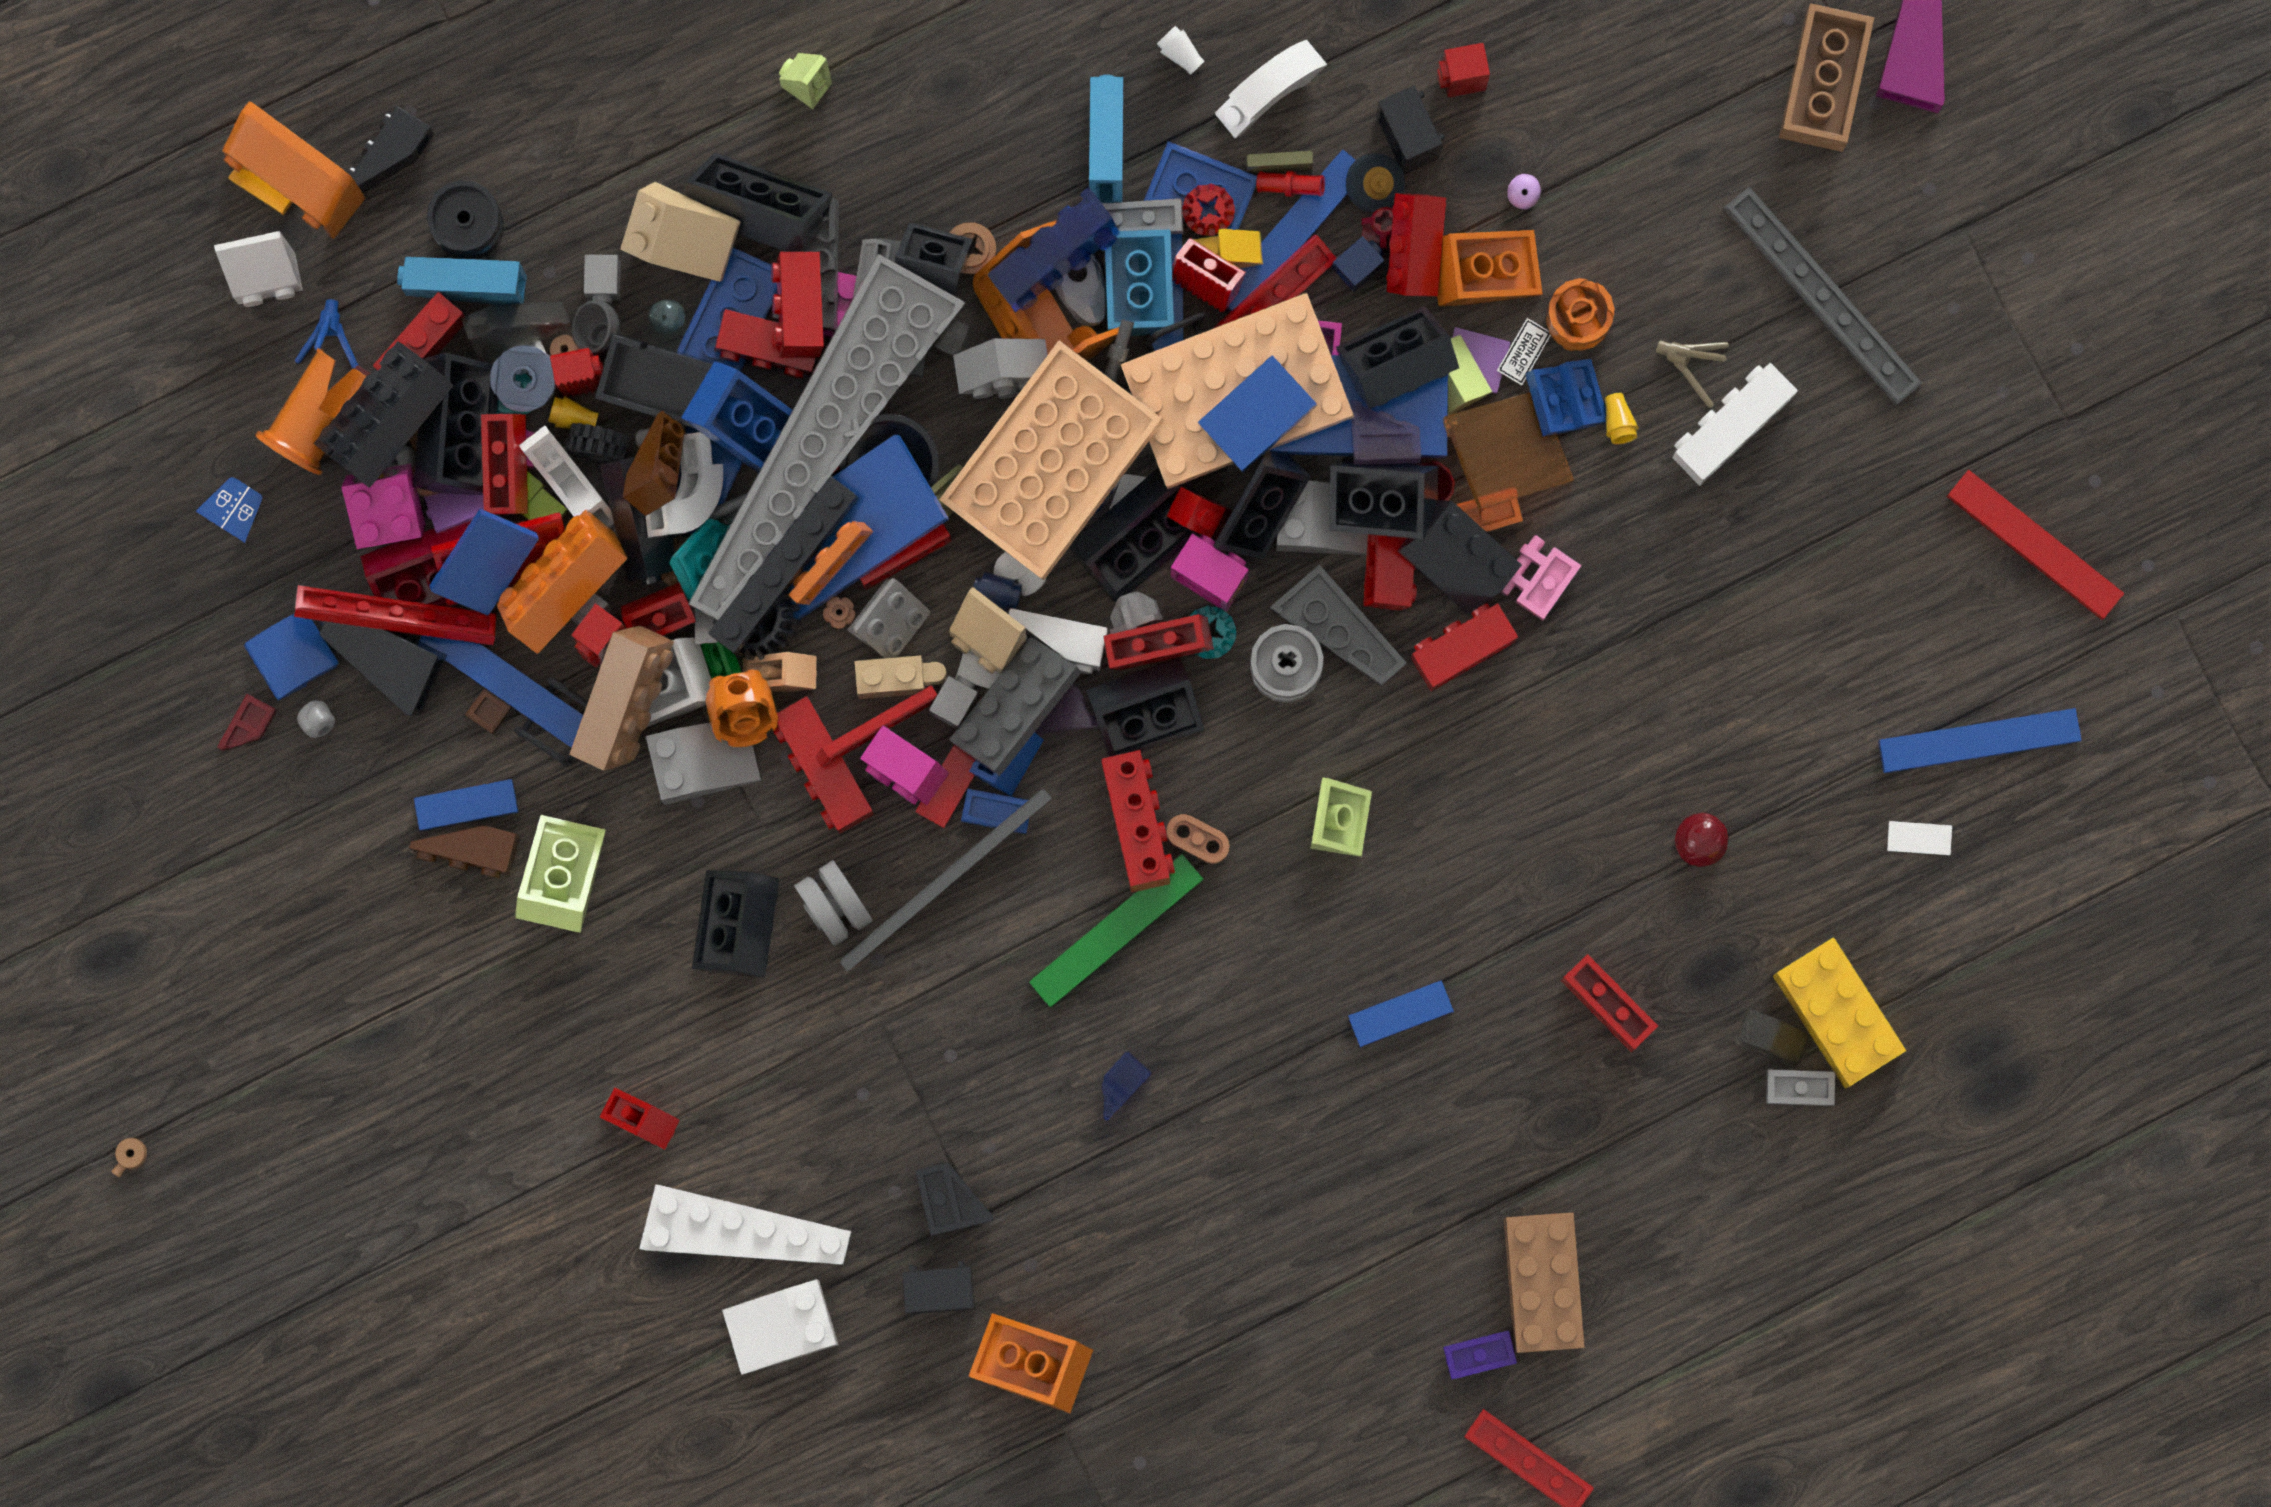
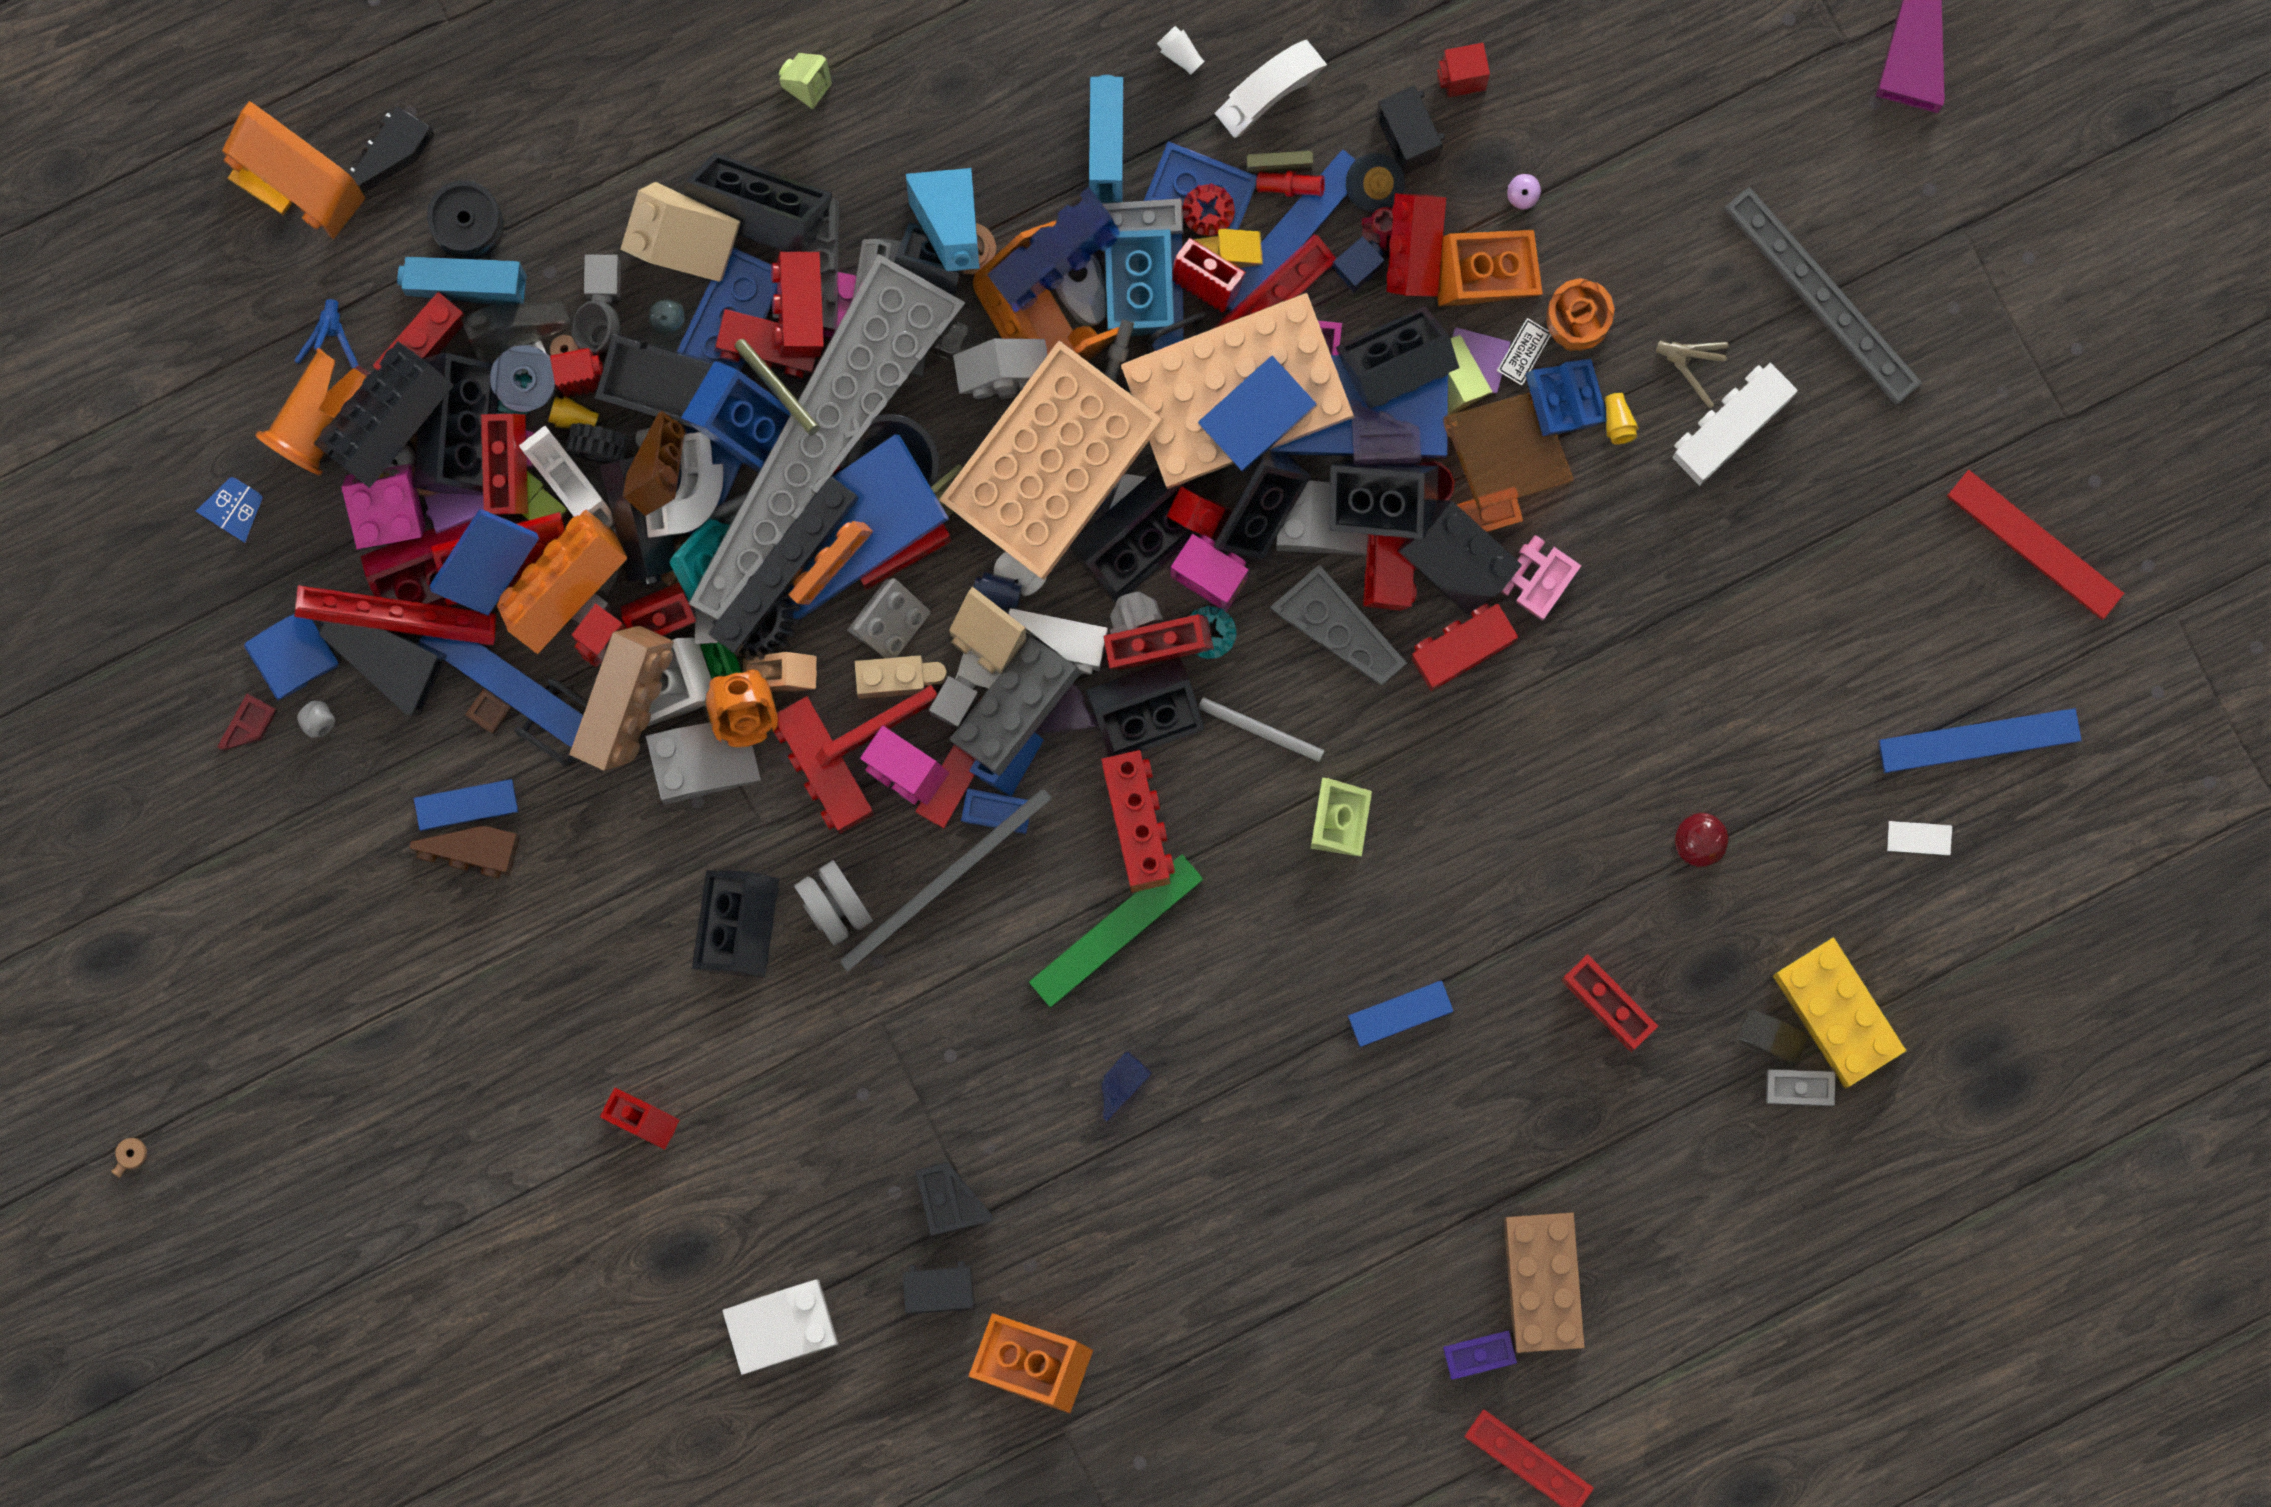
white slope [214,231,303,307] -> none
yellowish green slope [515,815,606,933] -> none
white wing [639,1184,852,1265] -> none
nougat plate [823,596,856,629] -> none
nougat plate [1167,814,1229,864] -> none
light grey wheel [1250,624,1324,703] -> none
medium nougat brick [1779,3,1875,152] -> none
none -> olive bar [734,339,820,435]
none -> dark azure slope [906,168,980,271]
none -> light grey bar [1198,697,1325,762]

